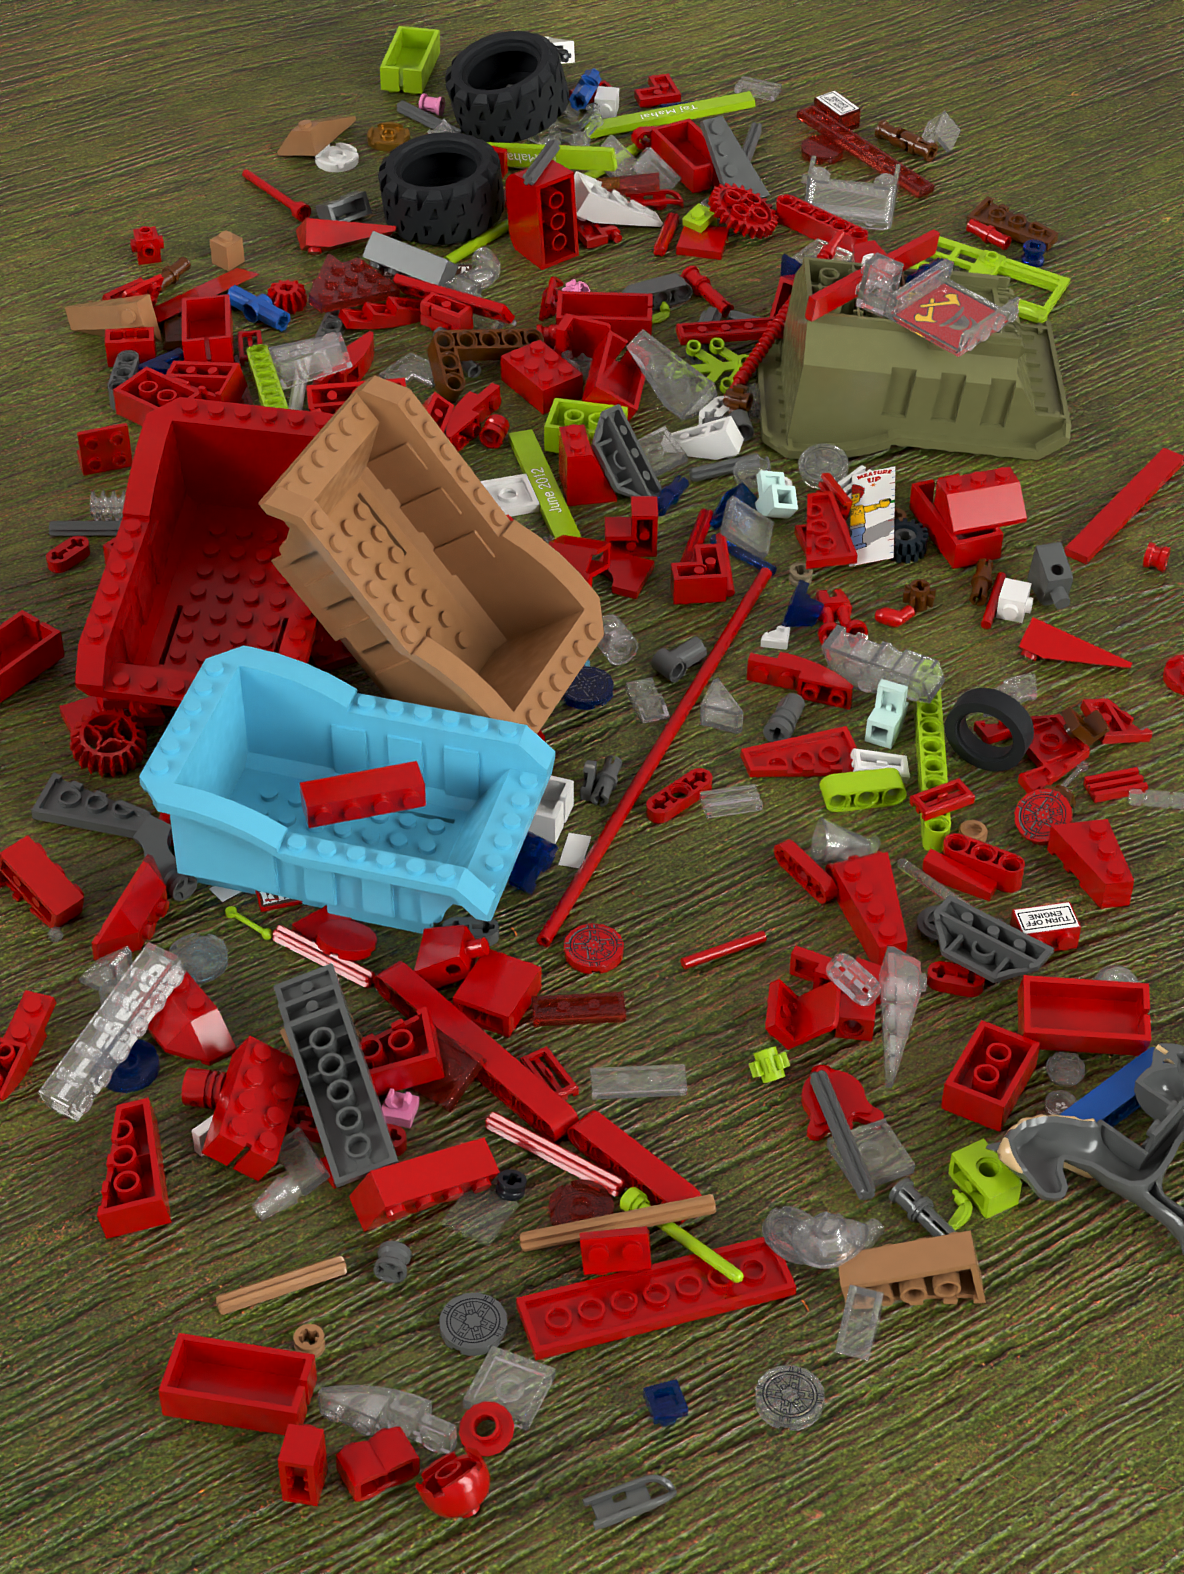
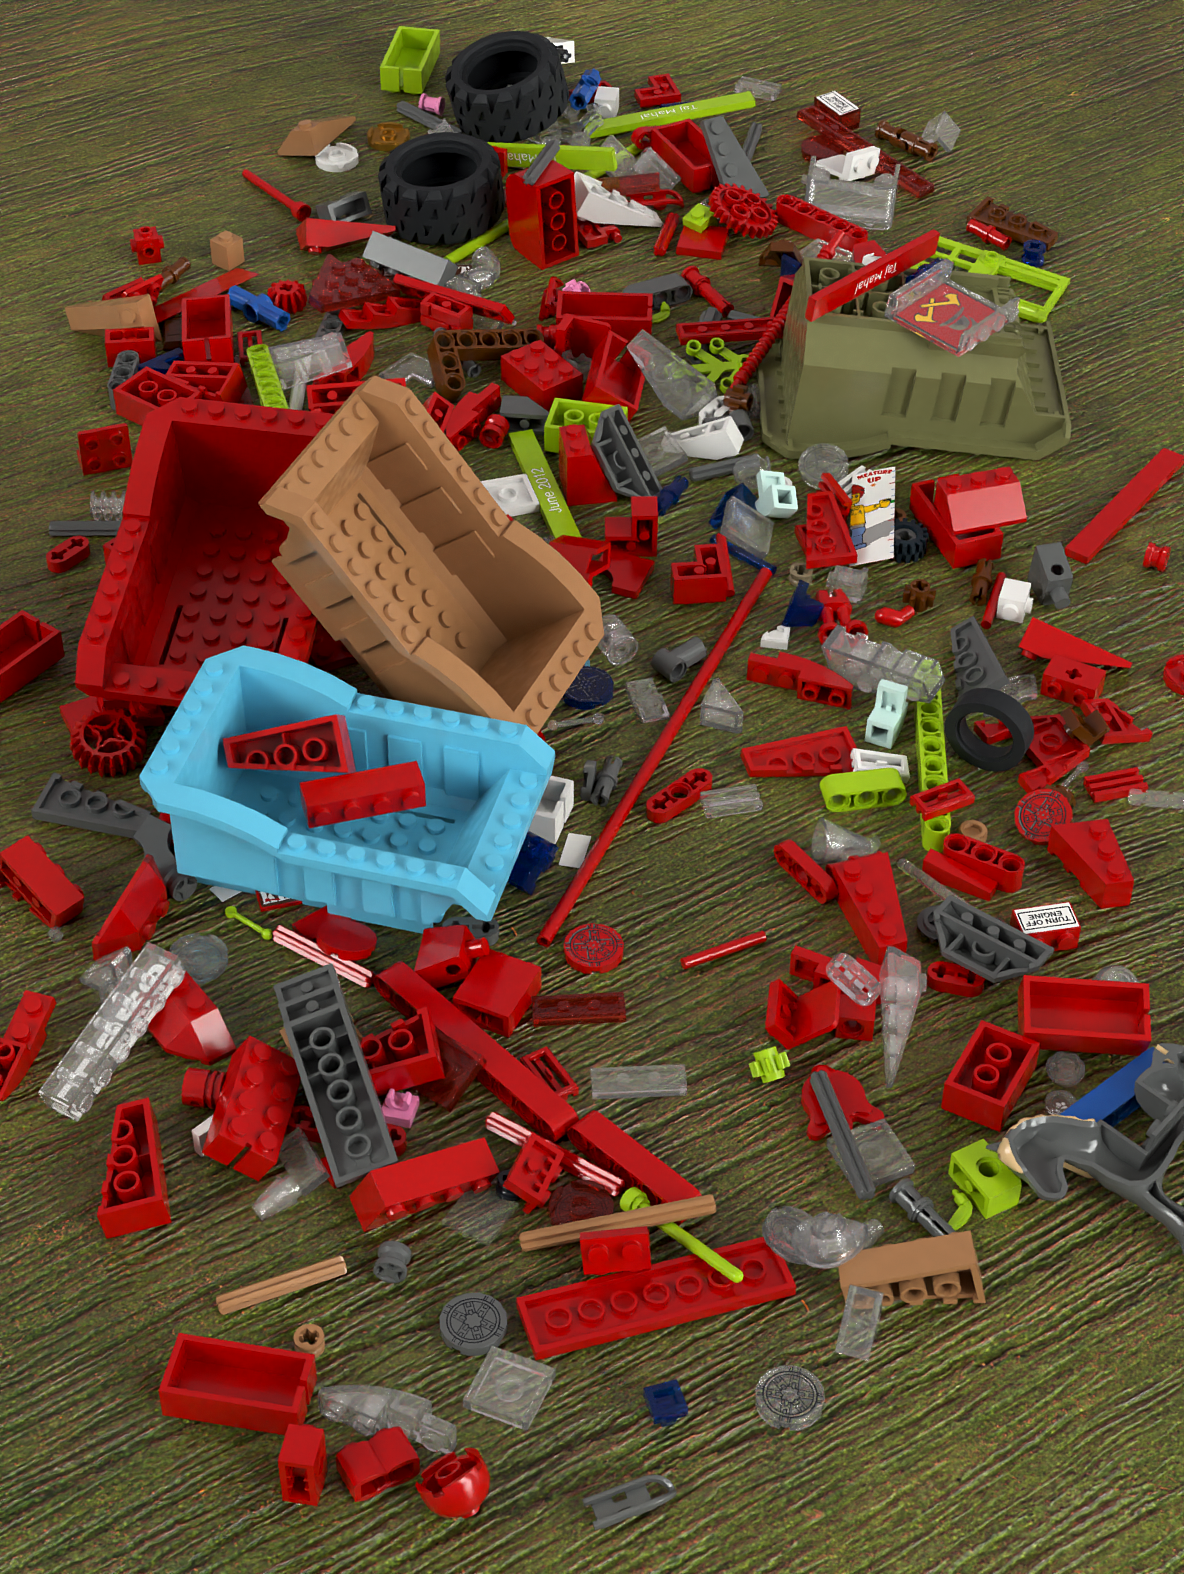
clear blue tile [96,1038,160,1093] -> none
red piece [459,1401,514,1457] -> none
red axle [680,508,713,562] -> none
dark grey axle [763,693,805,742] -> none
clear brick [856,252,904,318] -> none
none -> red wedge [223,714,356,773]
none -> dark grey slope [500,395,549,435]
none -> red bracket [503,1132,565,1214]
none -> clear hinge [548,713,604,731]
none -> reddish brown wing [758,239,803,268]
none -> white bracket [816,146,880,182]
none -> clear brick [826,565,869,605]
none -> dark grey wing [950,615,1010,700]
none -> red brick [1040,654,1106,707]

